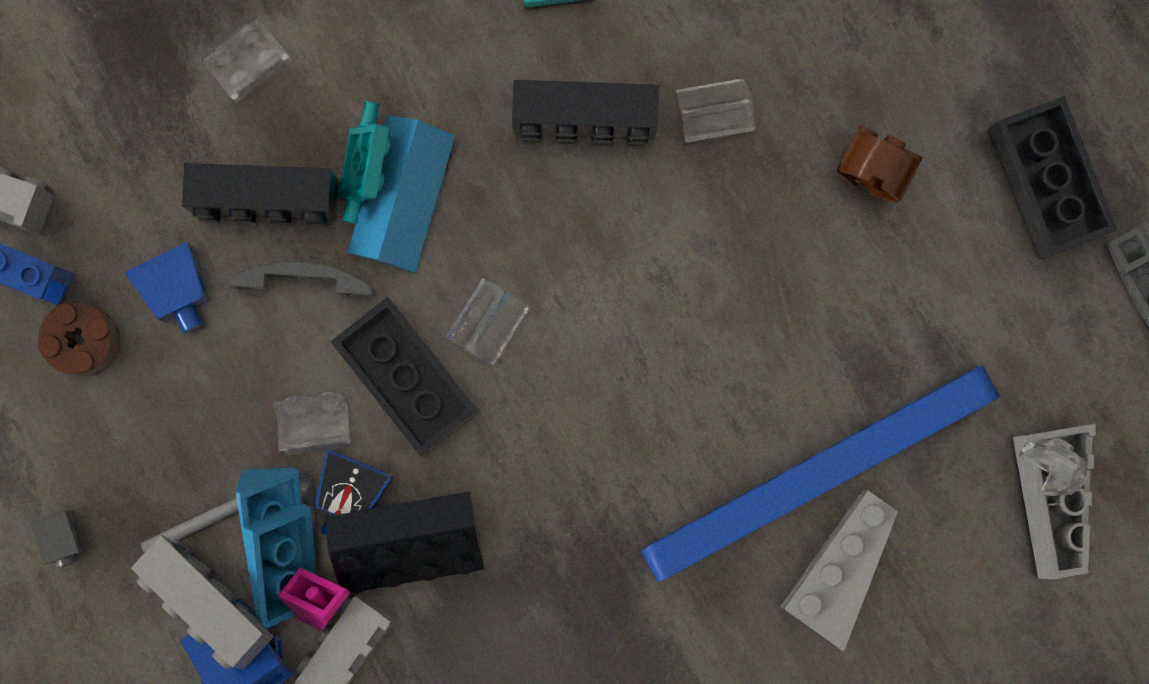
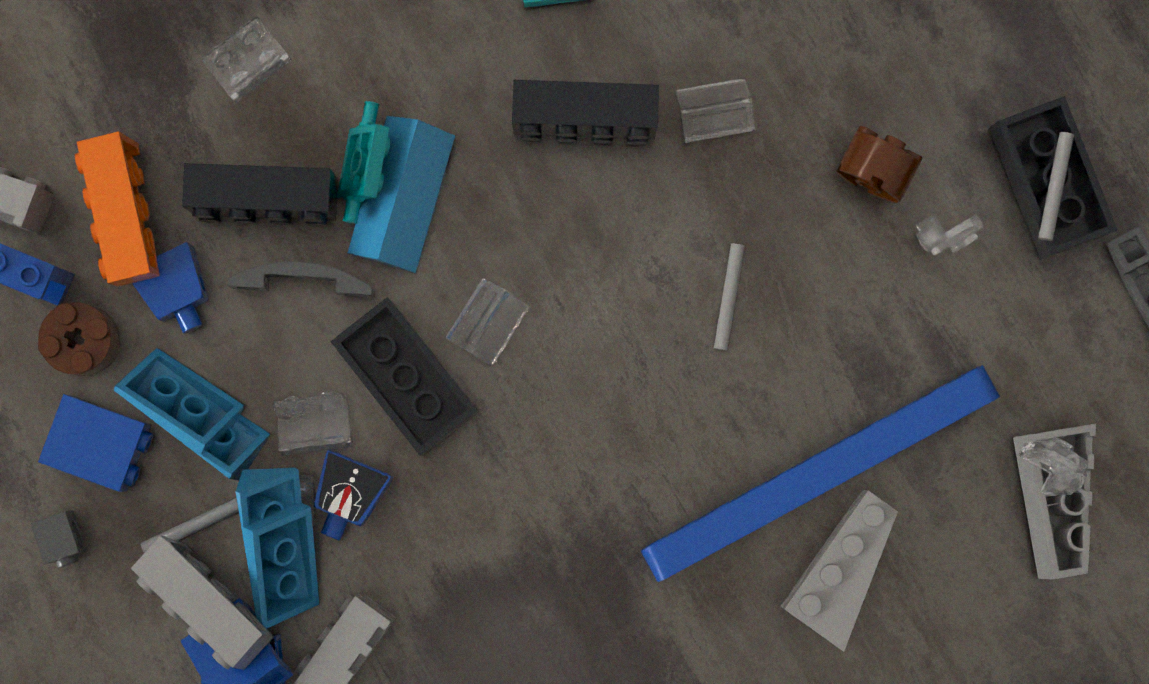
dark pink slope [278,568,350,631] -> none
black brick [325,492,484,593] -> none
none -> blue panel [38,394,153,492]
none -> orange wedge [75,131,160,286]
none -> dark azure slope [114,348,270,480]
none -> light grey bar [714,243,745,351]
none -> clear bracket [916,214,984,256]
none -> light grey bar [1038,132,1074,241]

